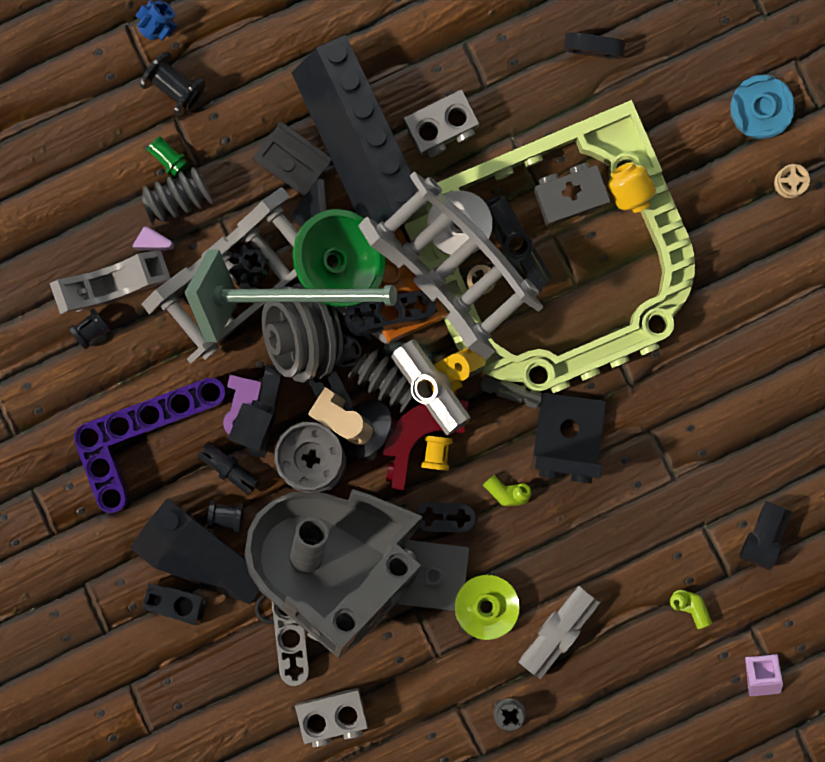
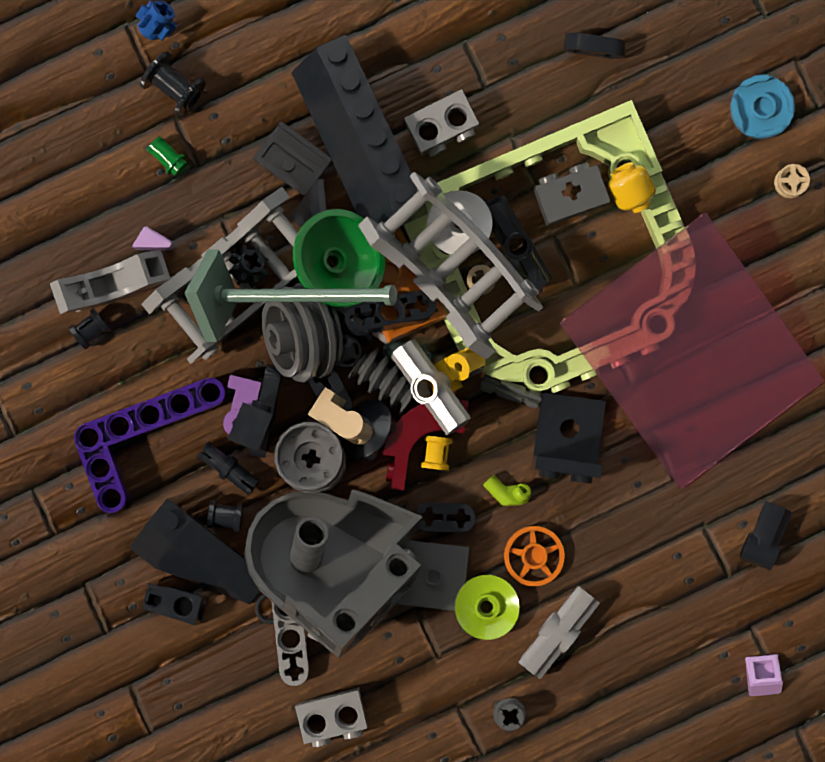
dark grey piece [142,167,213,226] -> none
lime arm [670,590,712,629] -> none
none -> orange wheel [504,526,565,586]
none -> clear pink piece [559,213,824,489]

